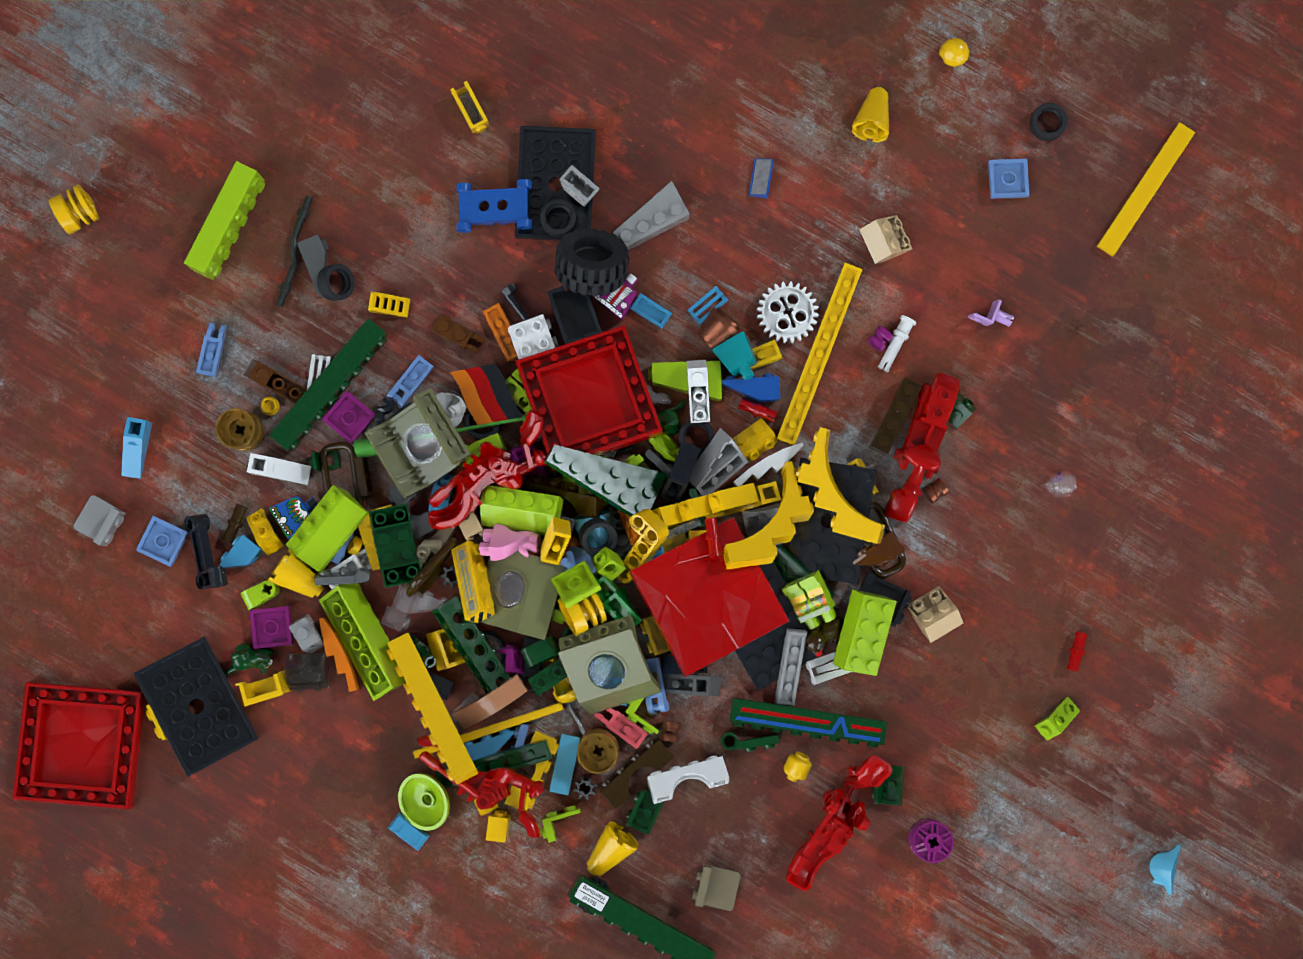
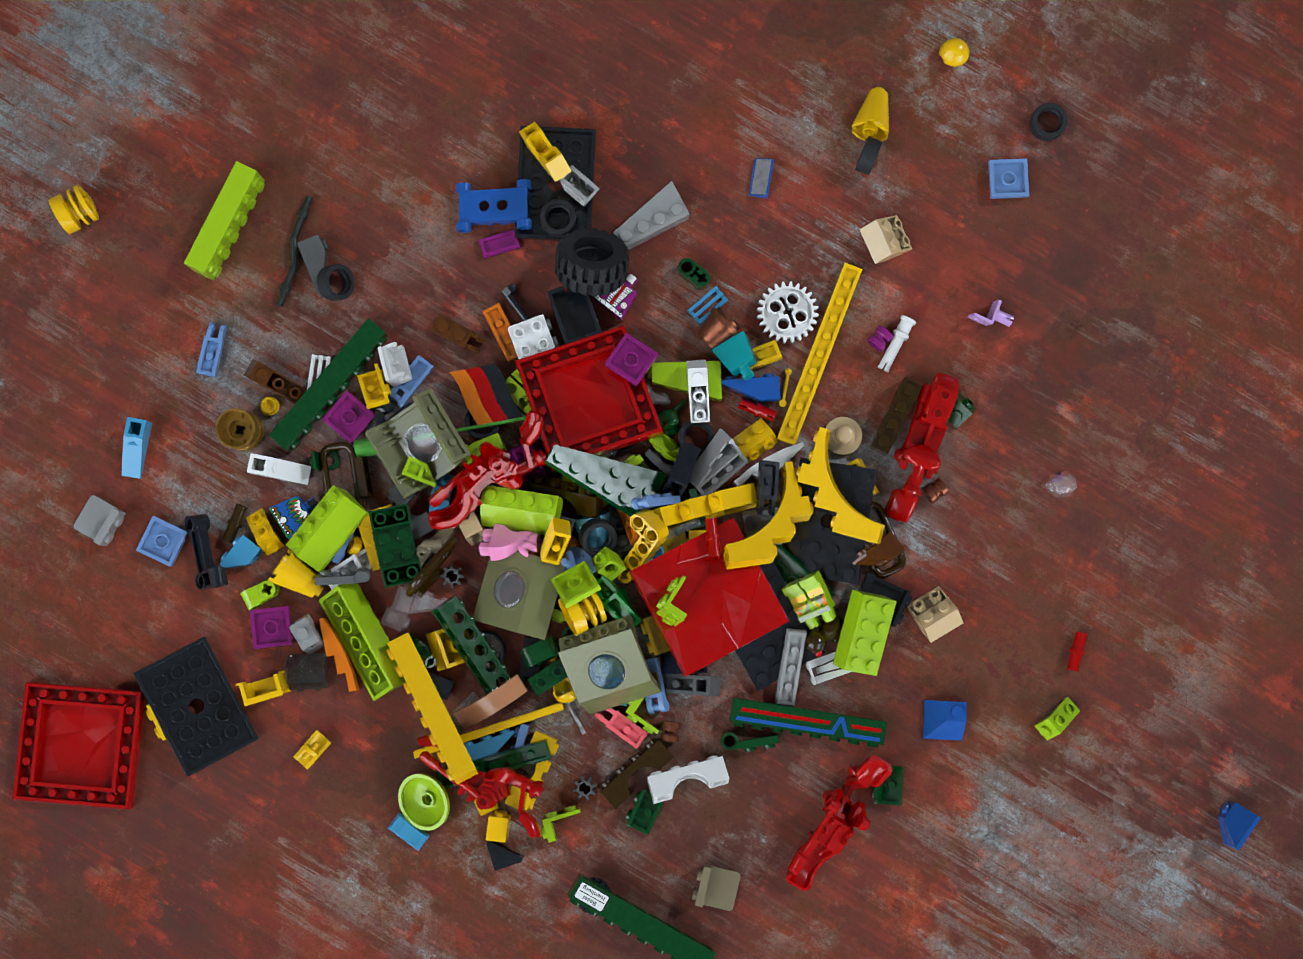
dark green animal [224,643,274,676] -> none
yellow slope [368,291,411,318] -> none
white hair [435,392,466,427] -> none
yellow window [450,81,489,134] -> none
yellow brick [451,540,495,623] -> none
magenta bracket [498,645,524,674] -> none
medium azure tile [550,734,581,795] -> none
pearl gold wheel [577,728,619,774] -> none
yellow cone [587,821,639,876] -> none
dark azure tile [630,293,672,329] -> none
yellow head [783,752,812,782] -> none
magenta wheel [908,818,954,863] -> none
yellow tile [1097,122,1195,257] -> none
medium azure hat [1150,844,1181,895] -> none
none -> yellow hips [293,730,332,770]
none -> yellow bracket [357,363,391,409]
none -> white hinge [378,342,413,387]
none -> lime tile [402,456,436,488]
none -> magenta tile [479,229,520,259]
none -> black slope [486,841,524,871]
none -> yellow arch [519,121,571,182]
none -> magenta plate [605,333,659,387]
none -> medium blue plate [631,493,681,510]
none -> lime bracket [656,575,687,626]
none -> dark green beam [678,258,711,290]
none -> black hinge [756,460,780,516]
none -> yellow hinge [779,368,792,407]
none -> tan plate [826,417,862,455]
none -> black tyre [855,137,882,175]
none -> blue slope [923,700,967,740]
none -> blue slope [1218,800,1261,850]

